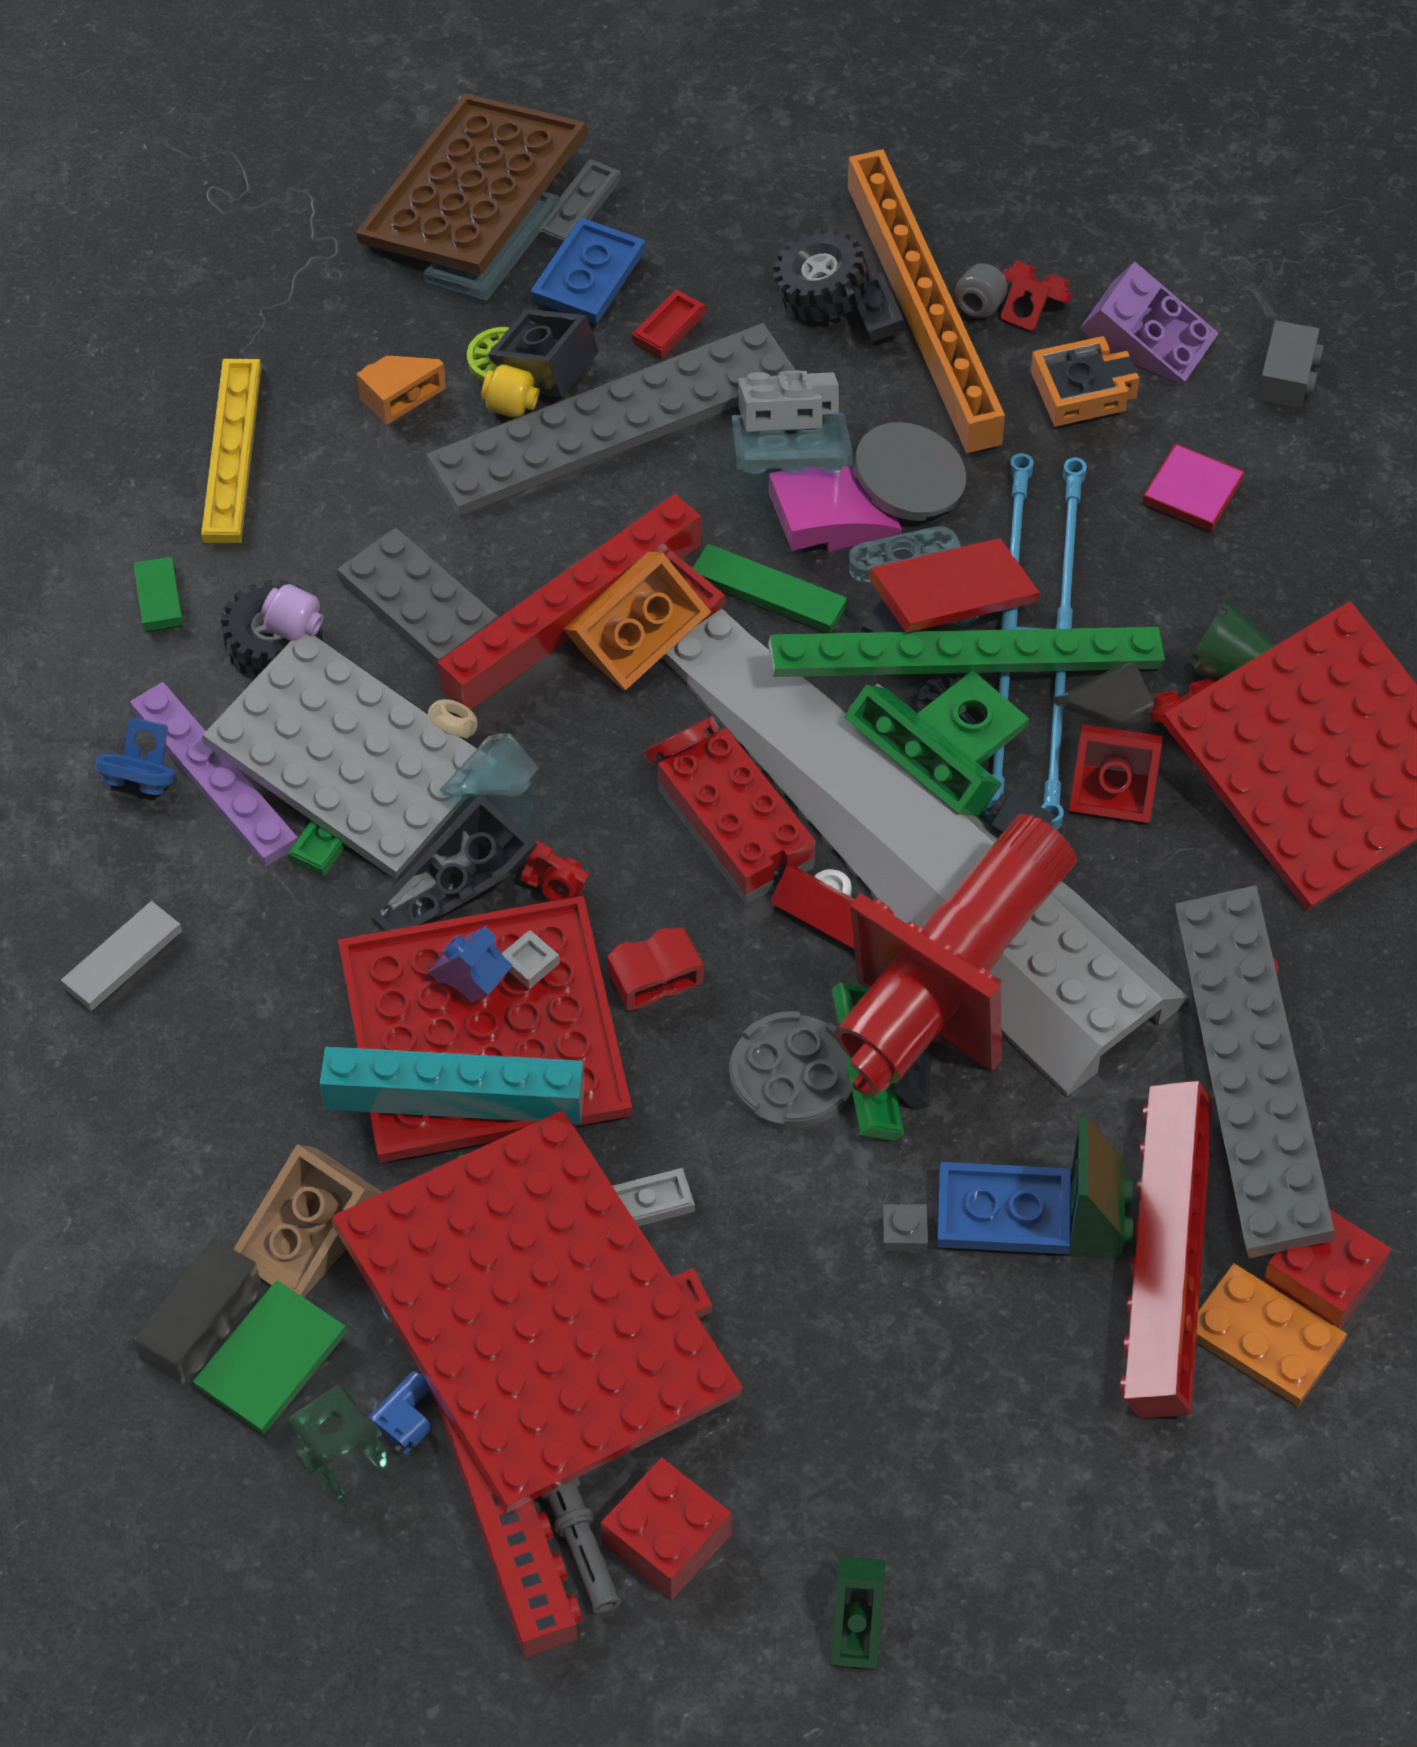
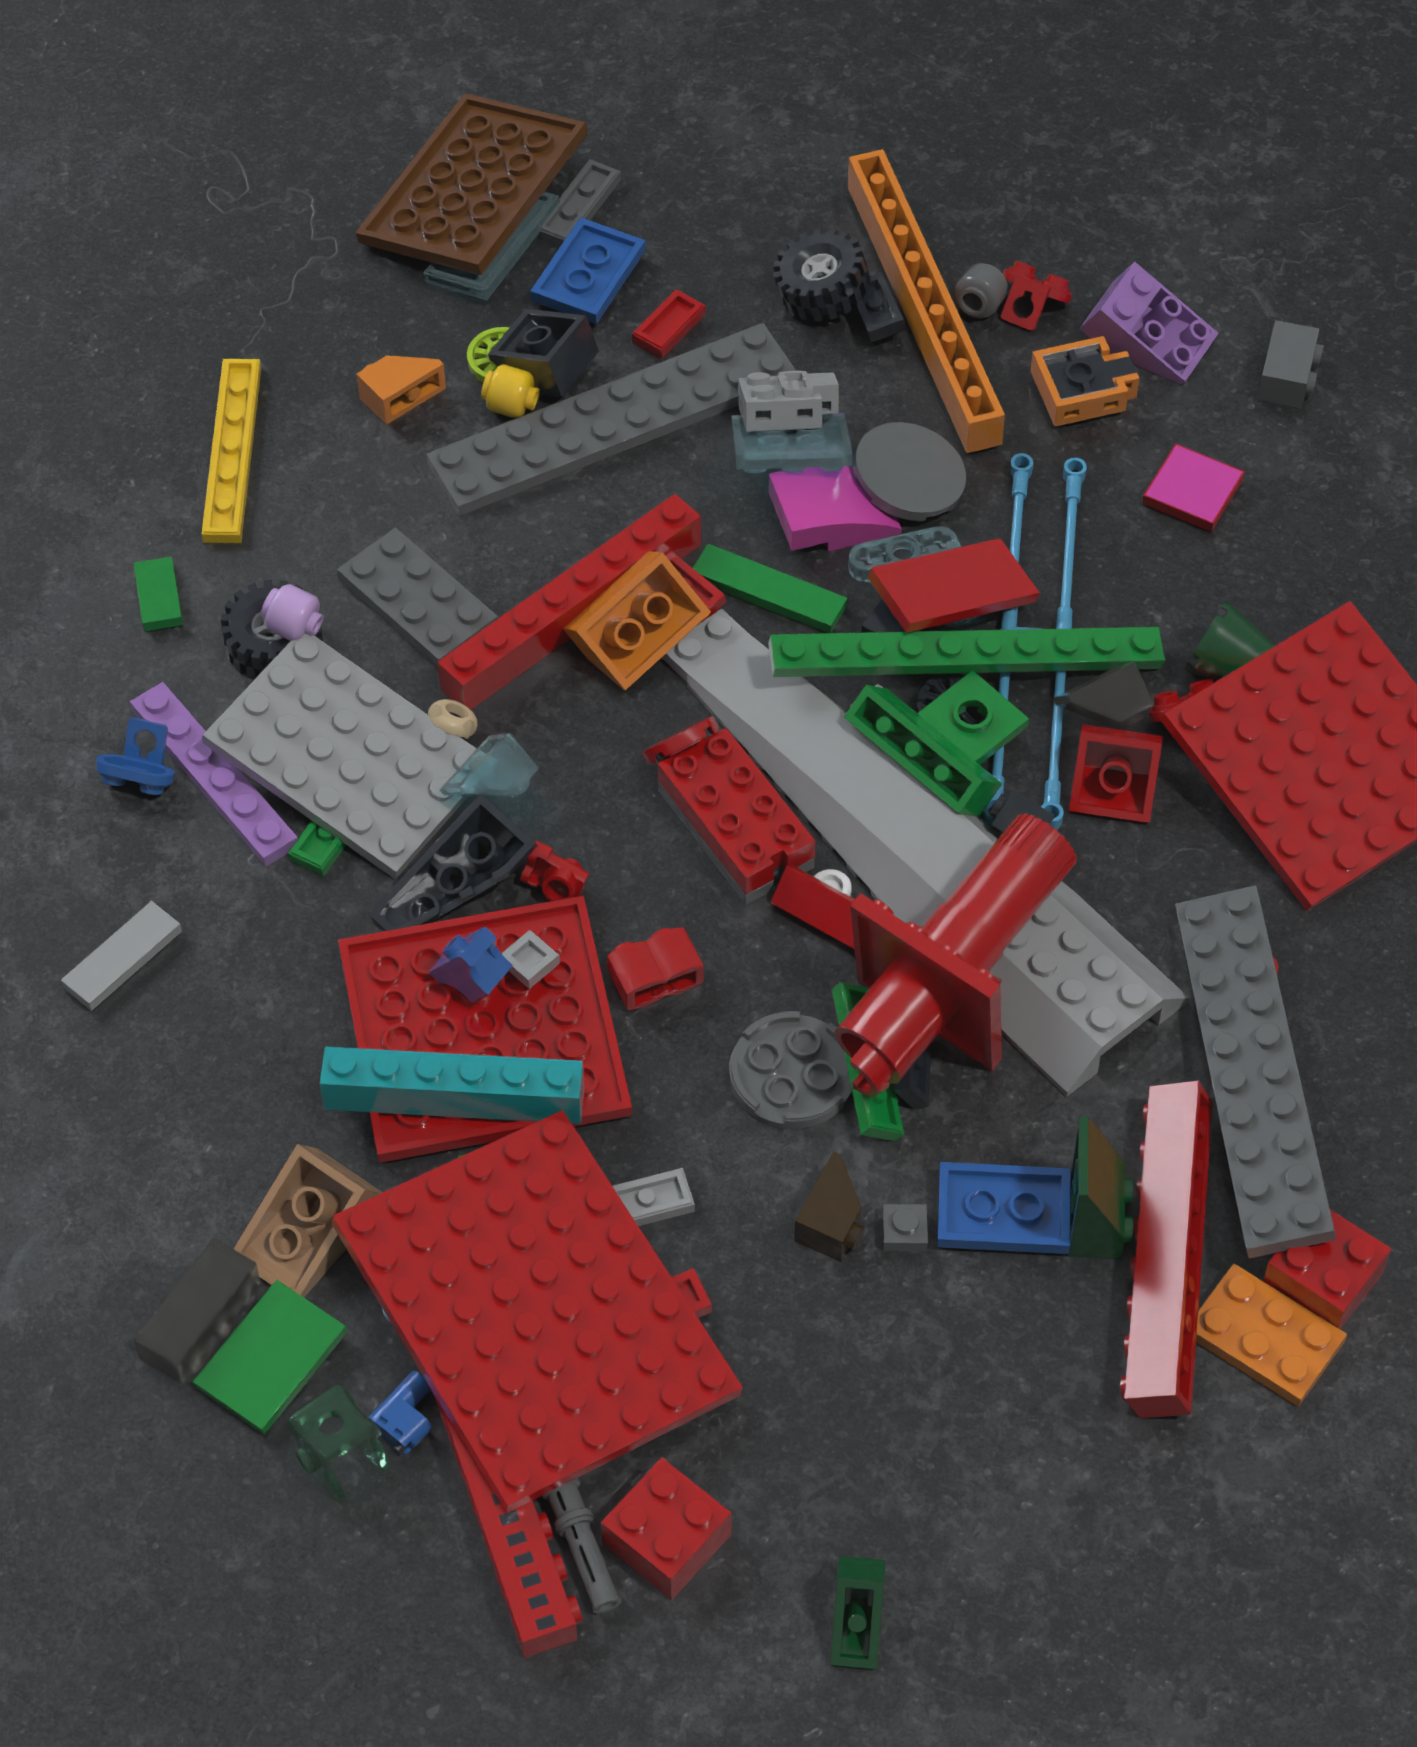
none -> dark brown slope [794,1152,865,1262]

